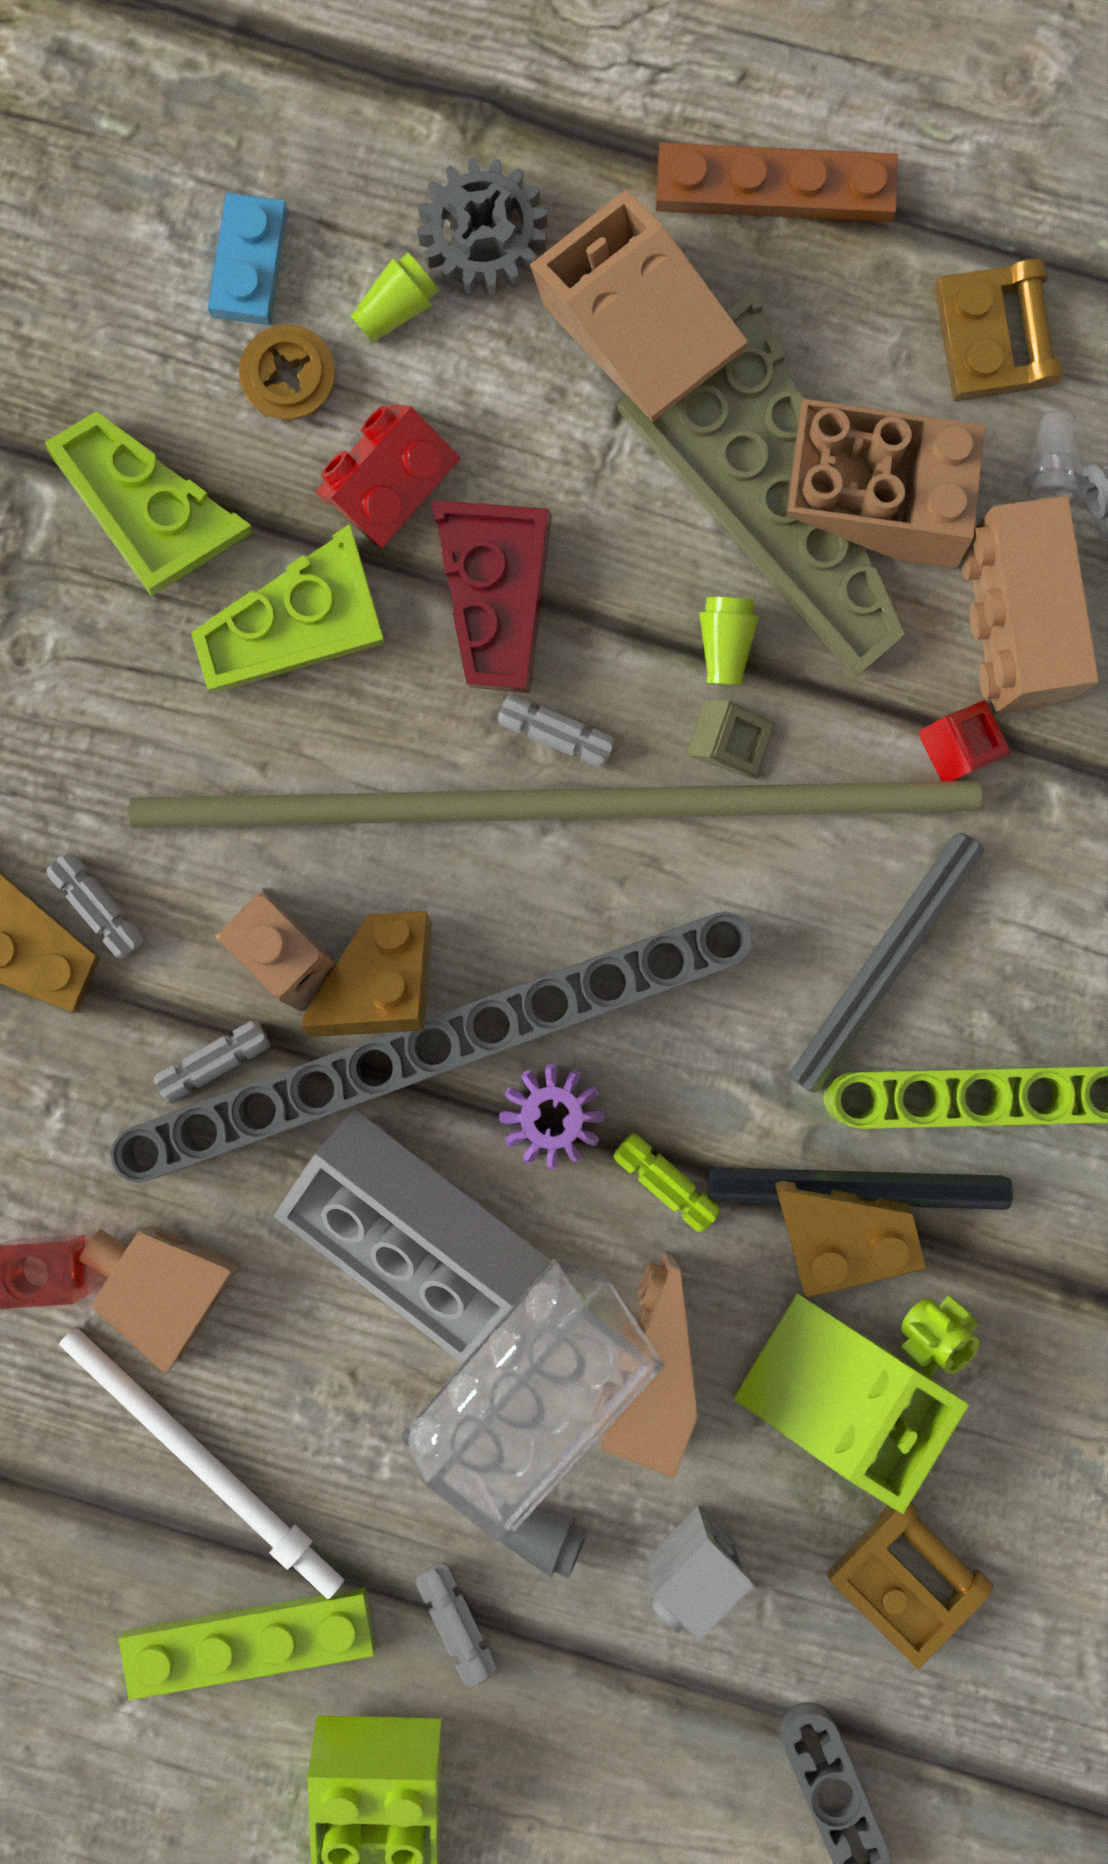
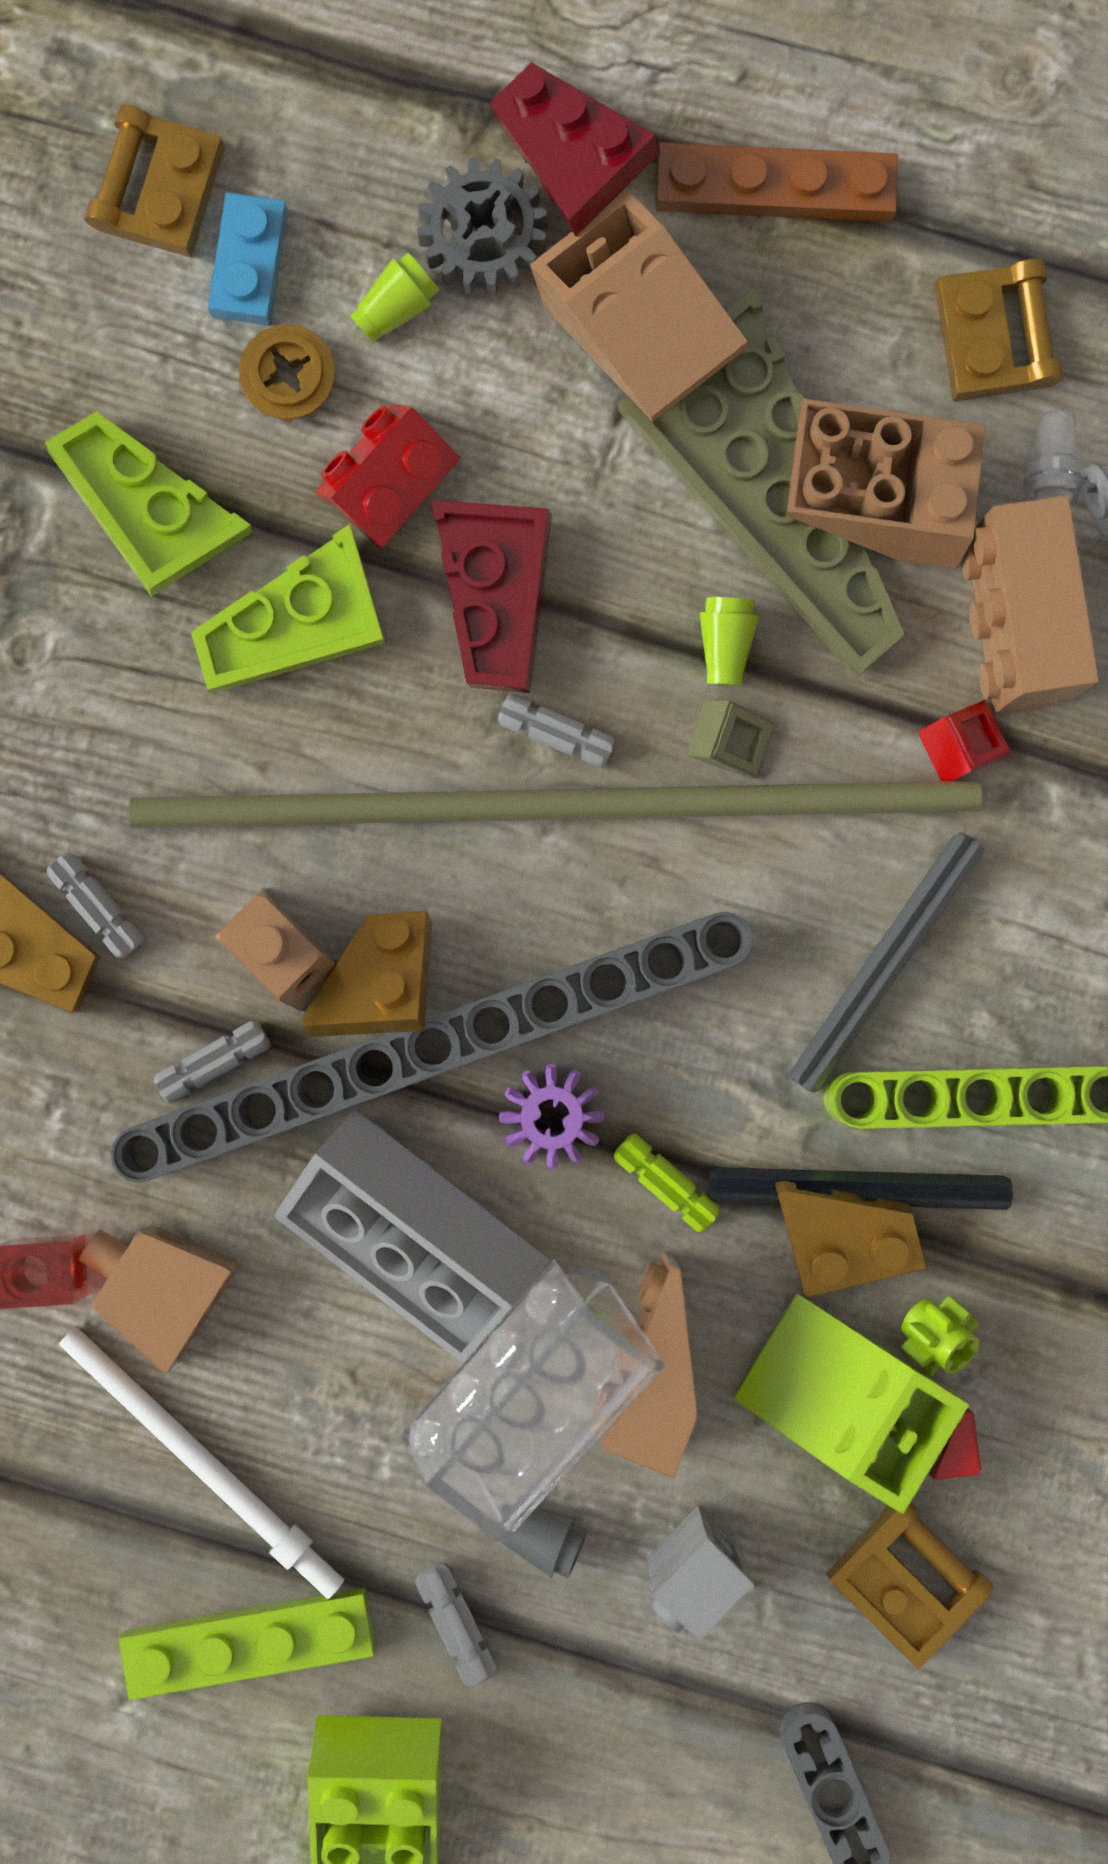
none -> pearl gold plate [84,104,225,258]
none -> dark red wing [490,62,660,237]
none -> red slope [928,1408,982,1480]

